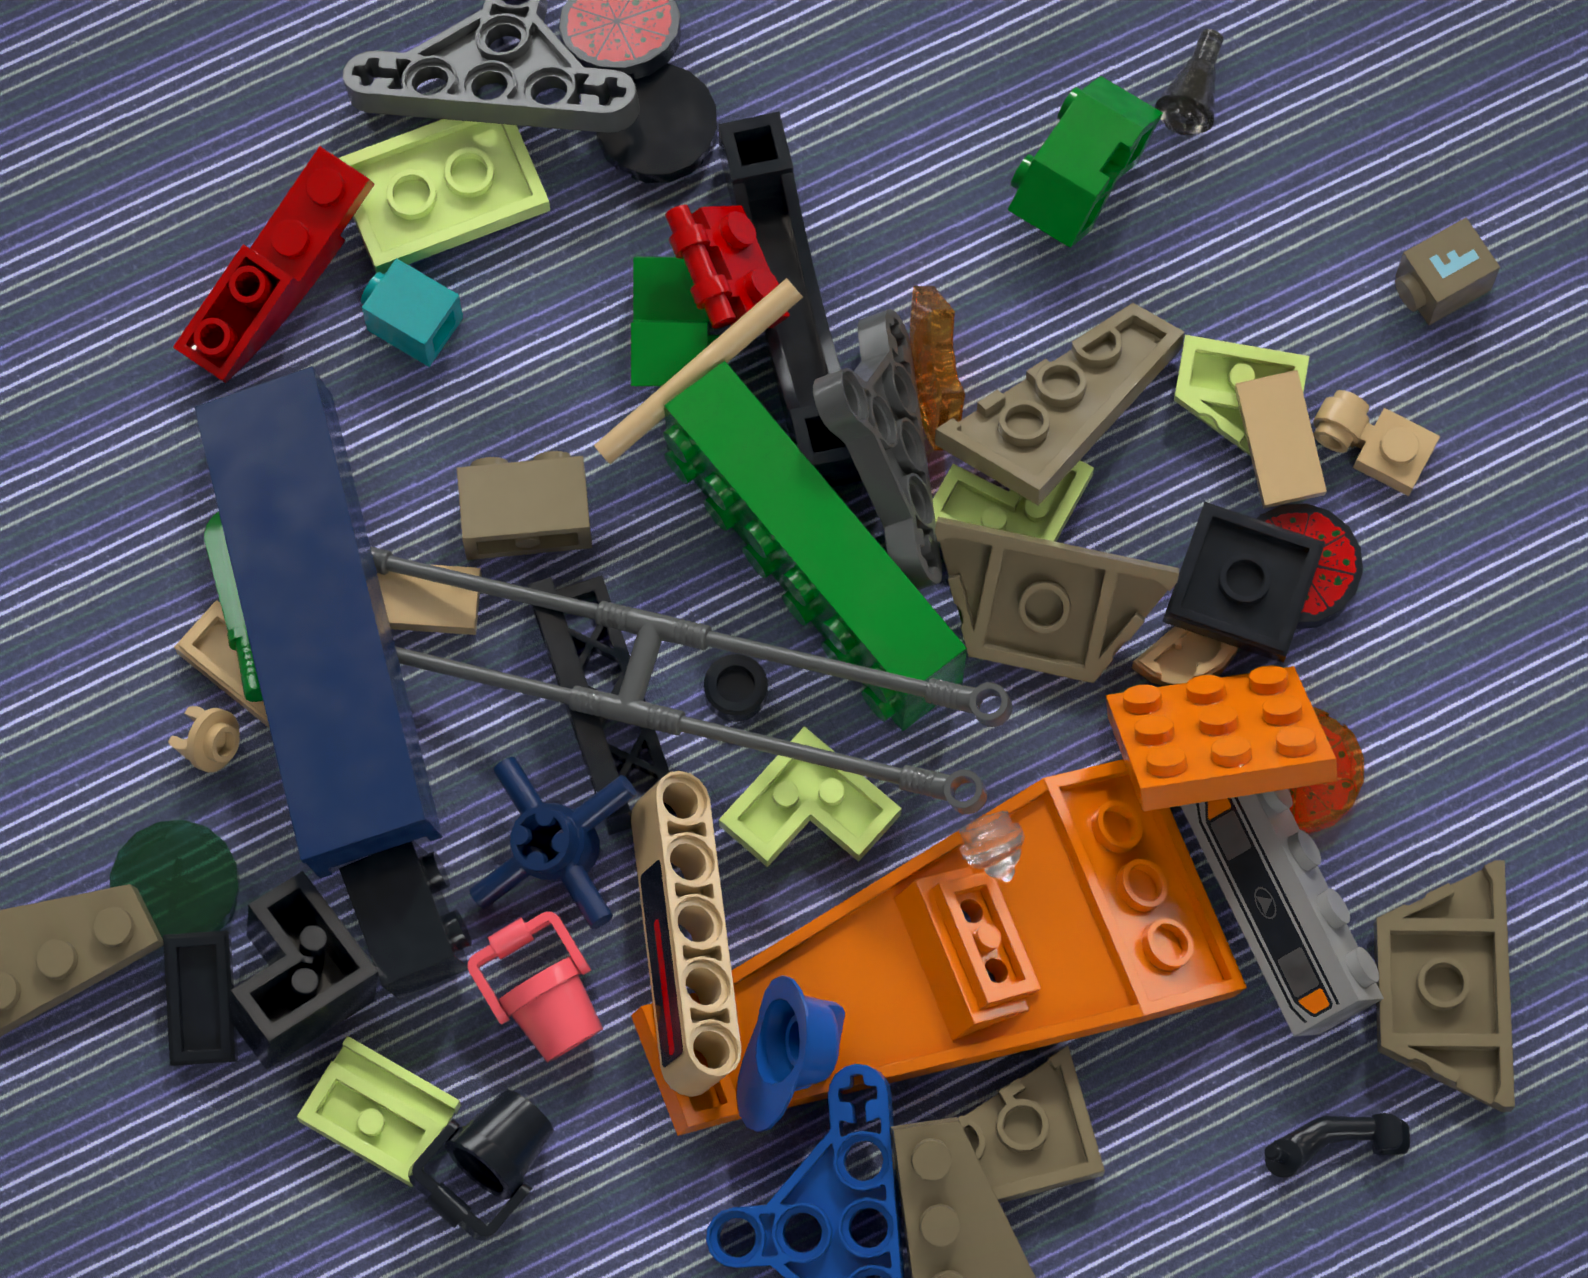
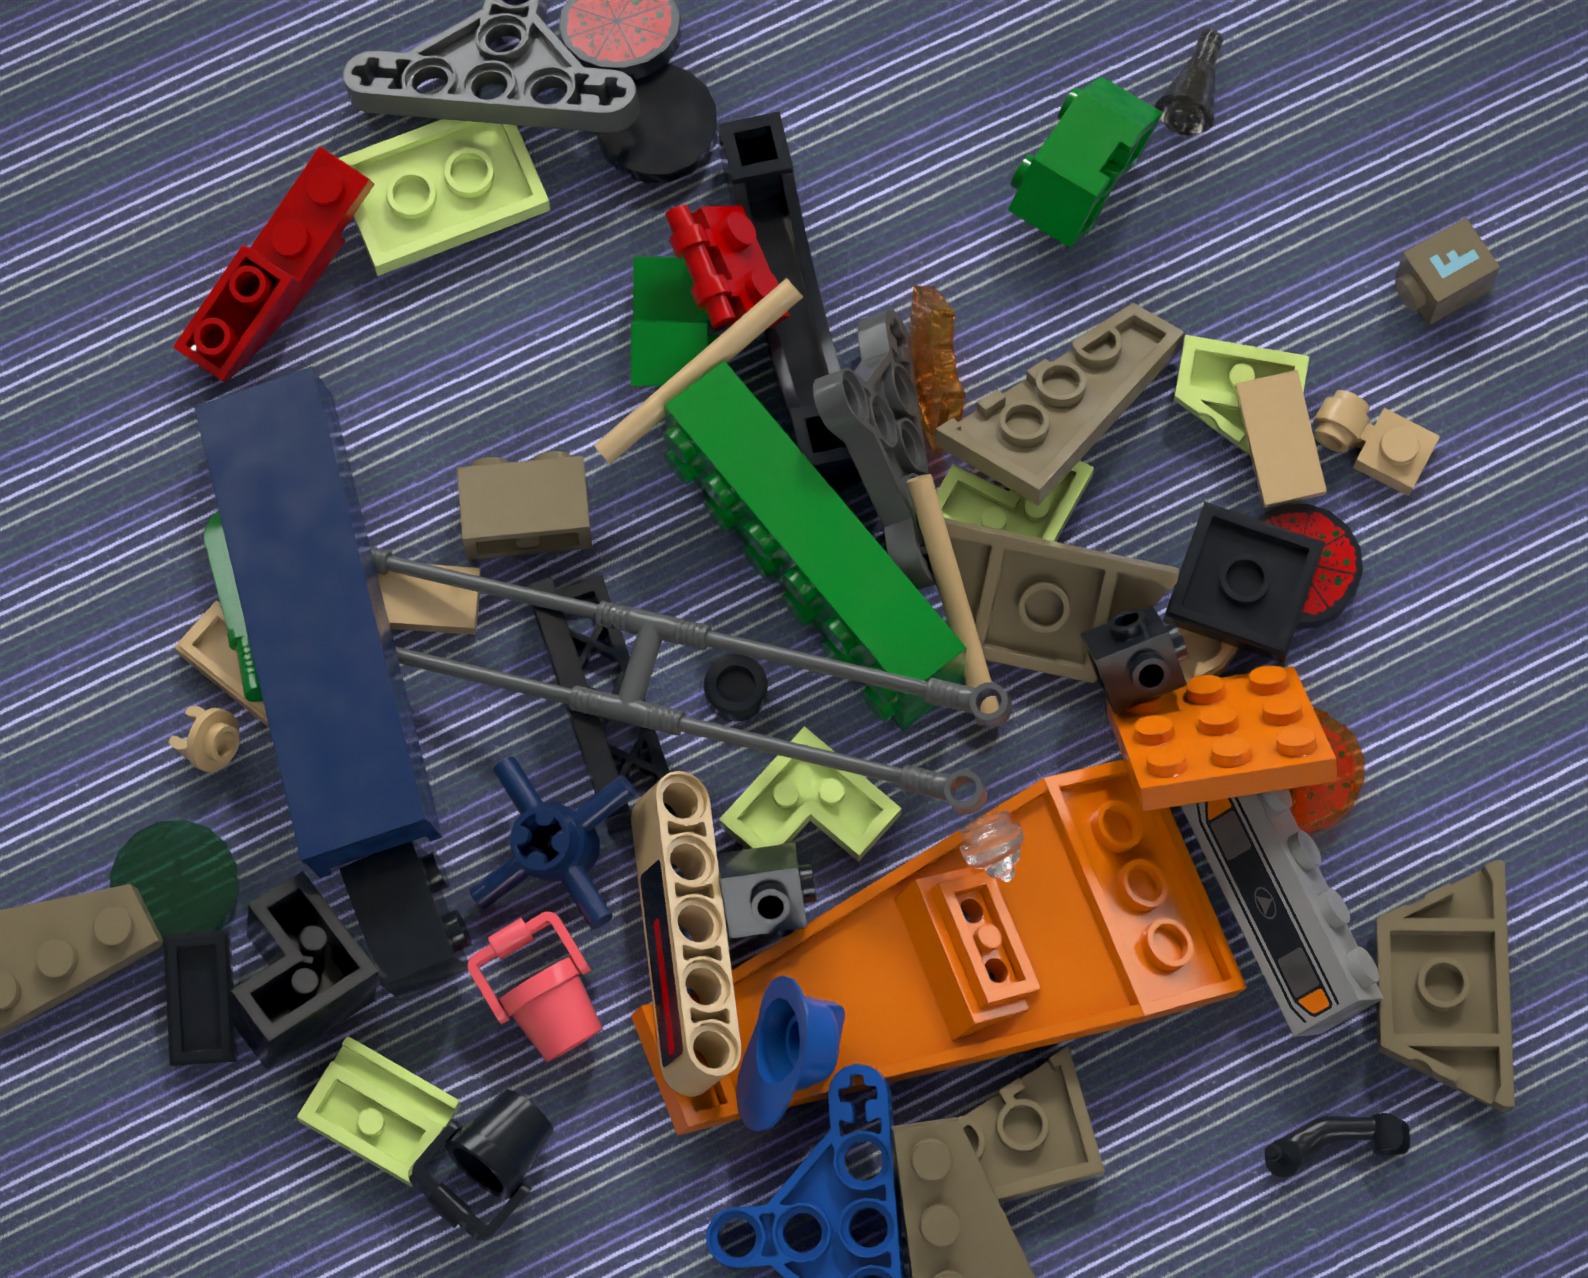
teal brick [361,258,463,367] -> none
none -> black brick [718,842,817,939]
none -> tan bar [907,474,999,725]
none -> black brick [1081,605,1189,714]

